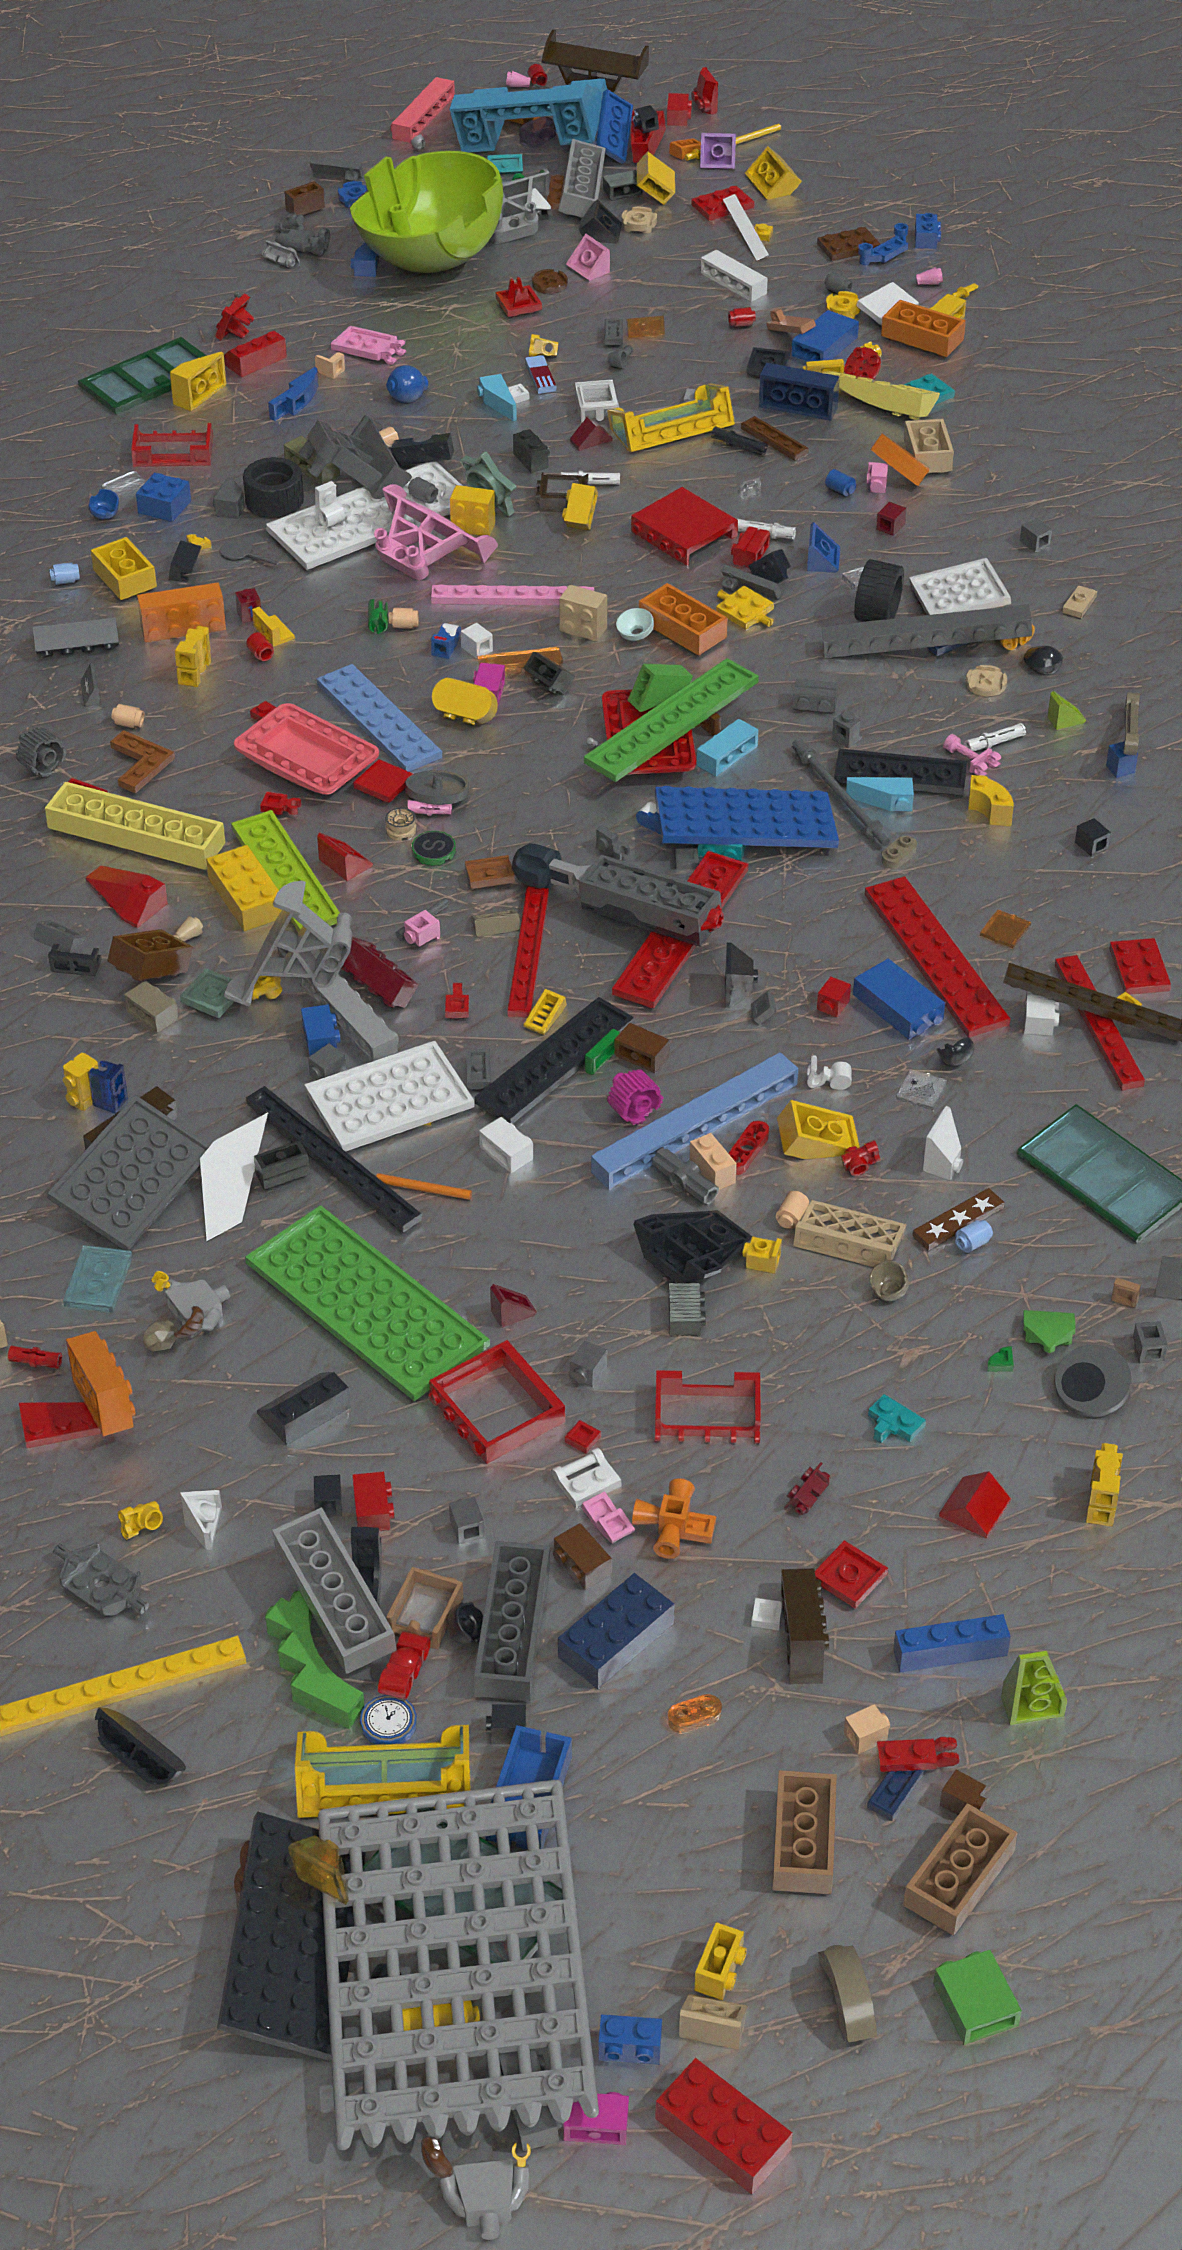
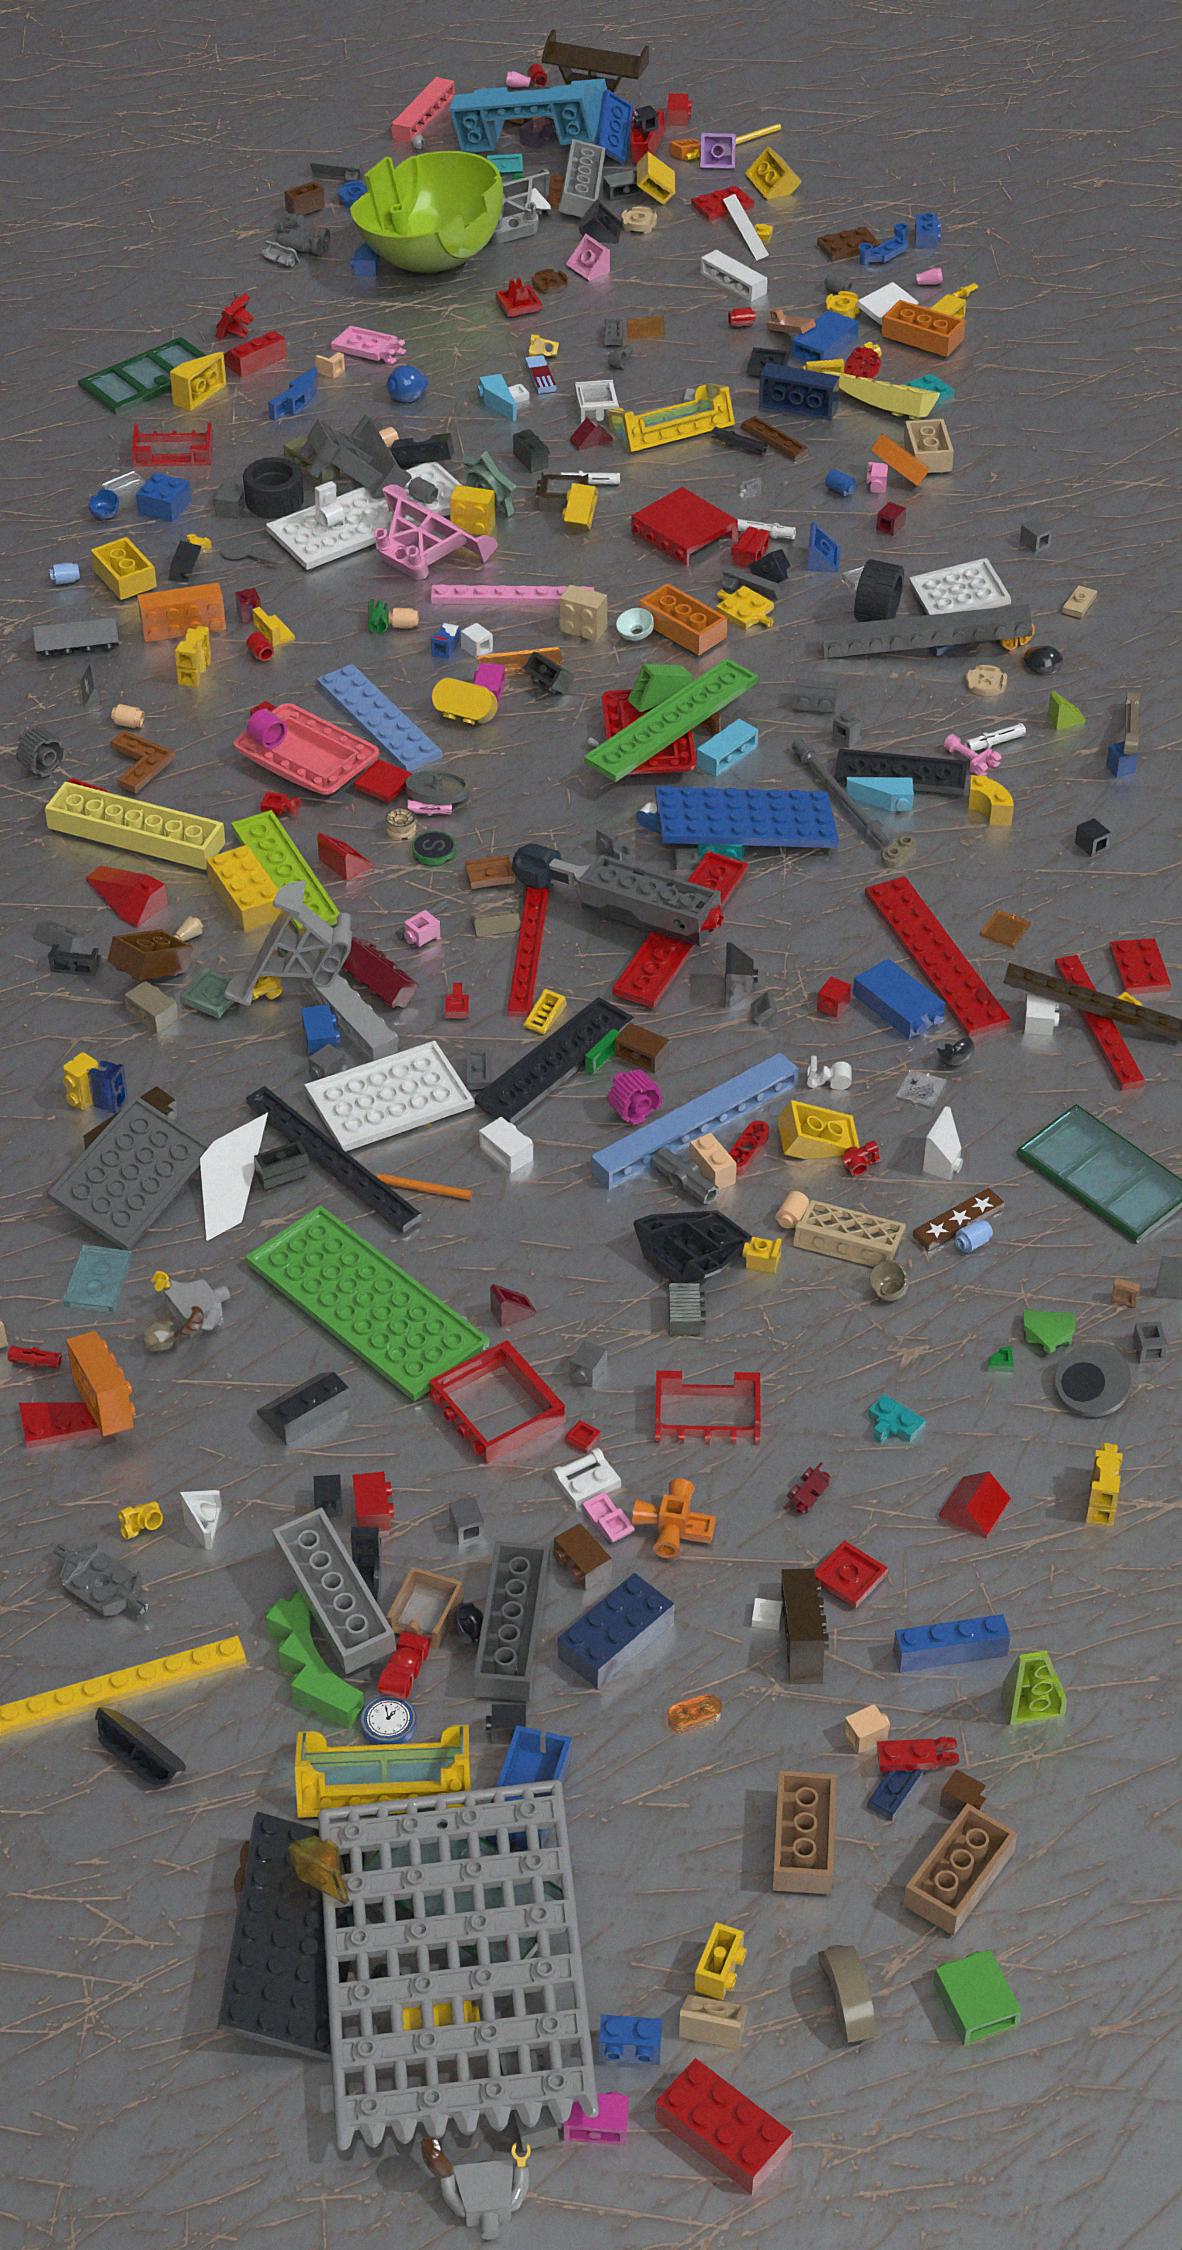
red slope [691,67,718,115] -> none
none -> dark pink piece [247,709,287,749]

